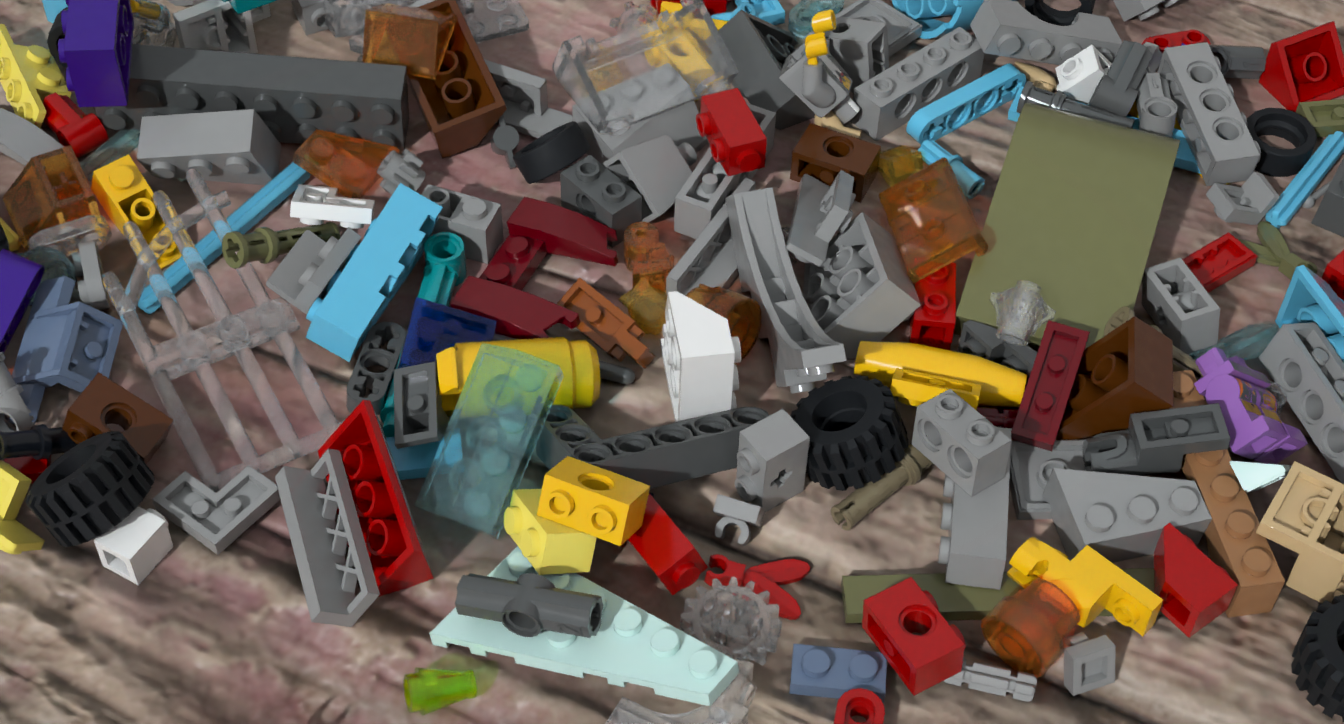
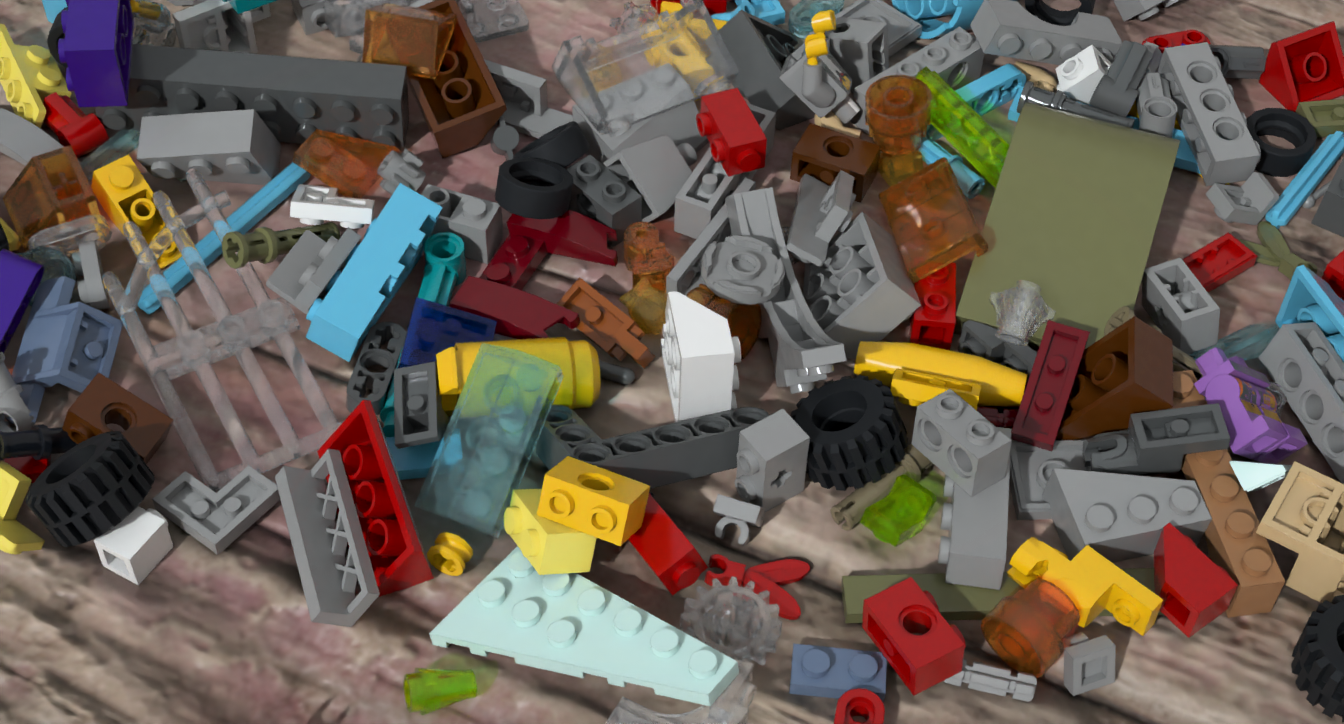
dark grey piece [455,573,603,638] -> none
none -> yellow bush [427,532,473,576]
none -> black tyre [495,157,573,219]
none -> light grey tile [701,235,785,305]
none -> clear neon green bracket [860,474,937,547]
none -> clear orange piece [865,75,932,156]
none -> clear neon green fence [905,66,1009,189]

